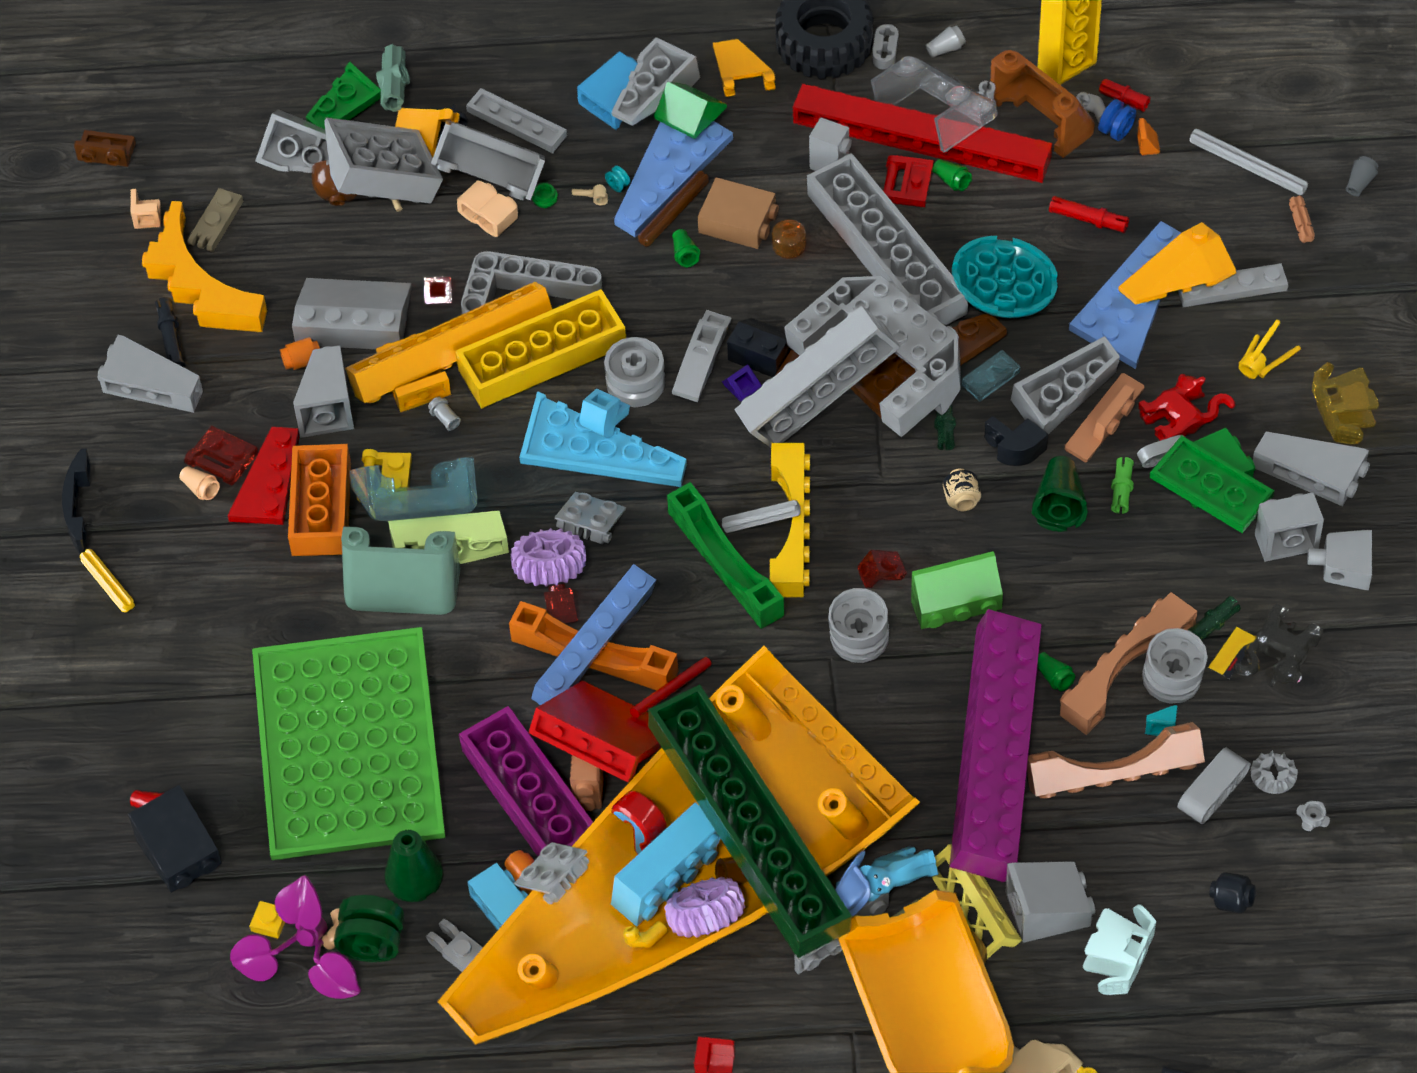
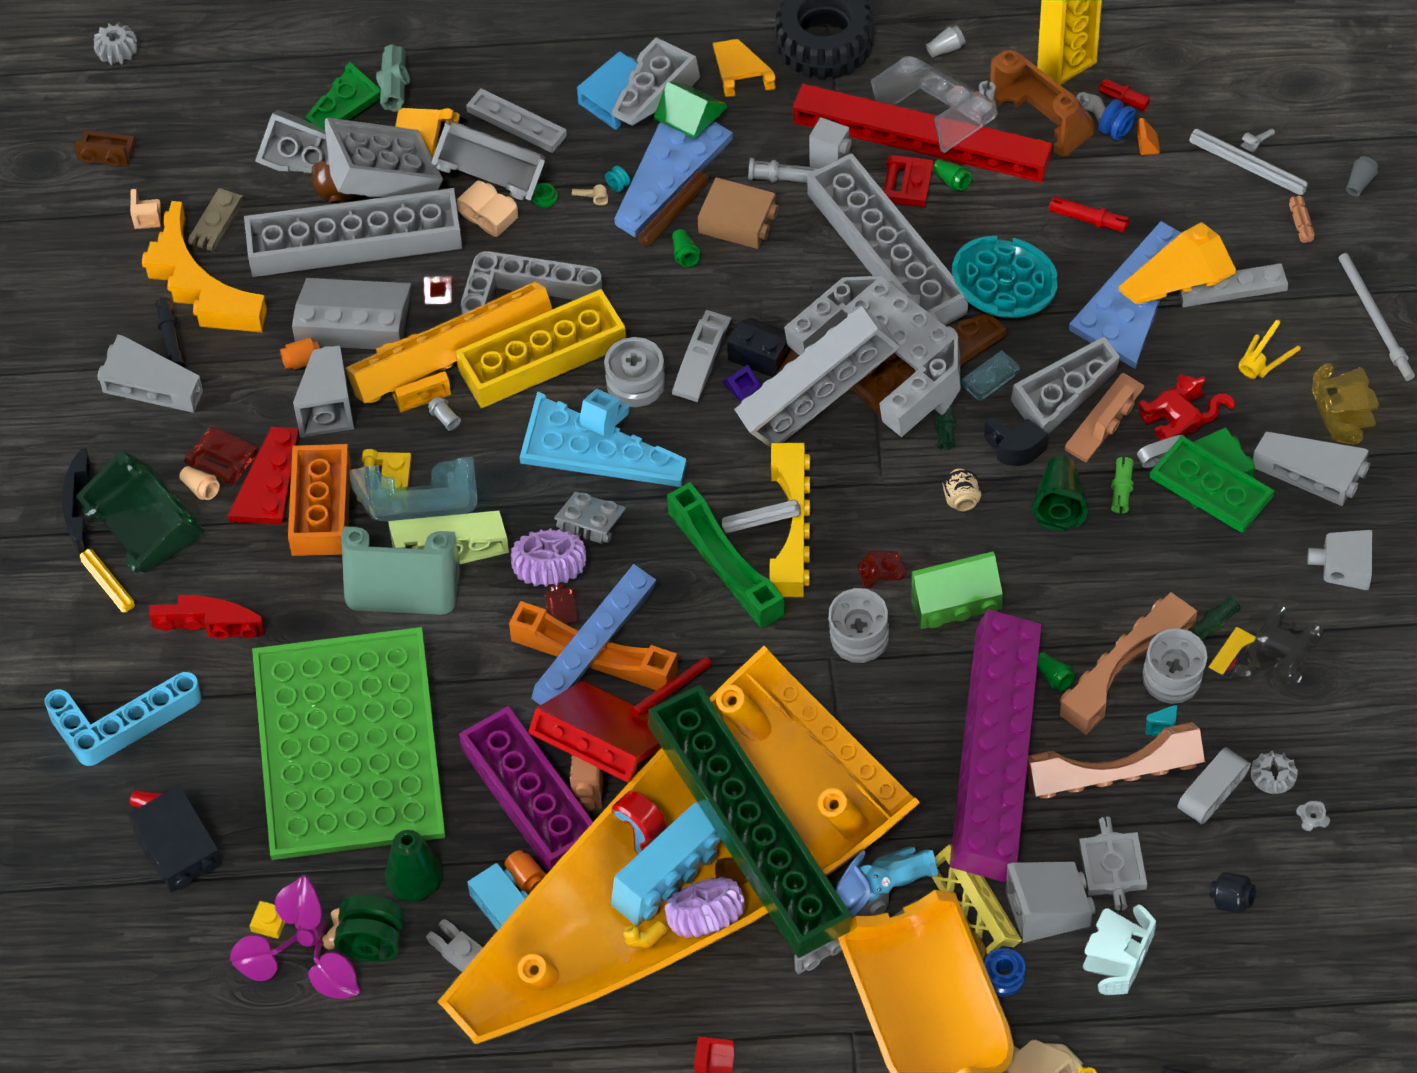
light grey hinge [514,842,589,905] -> none
clear orange head [772,219,806,259] -> none
light grey beam [873,24,898,69] -> none
light grey brick [1255,492,1324,562] -> none
none -> medium azure beam [45,672,201,766]
none -> clear green windscreen [76,449,205,573]
none -> light grey gear [94,22,137,66]
none -> red slope [149,595,265,639]
none -> light grey brick [244,188,462,277]
none -> light grey pin [748,158,821,183]
none -> blue wheel [984,948,1026,997]
none -> light grey plate [1079,817,1147,910]
none -> light grey hand [1241,129,1275,152]
none -> light grey bar [1339,253,1415,381]

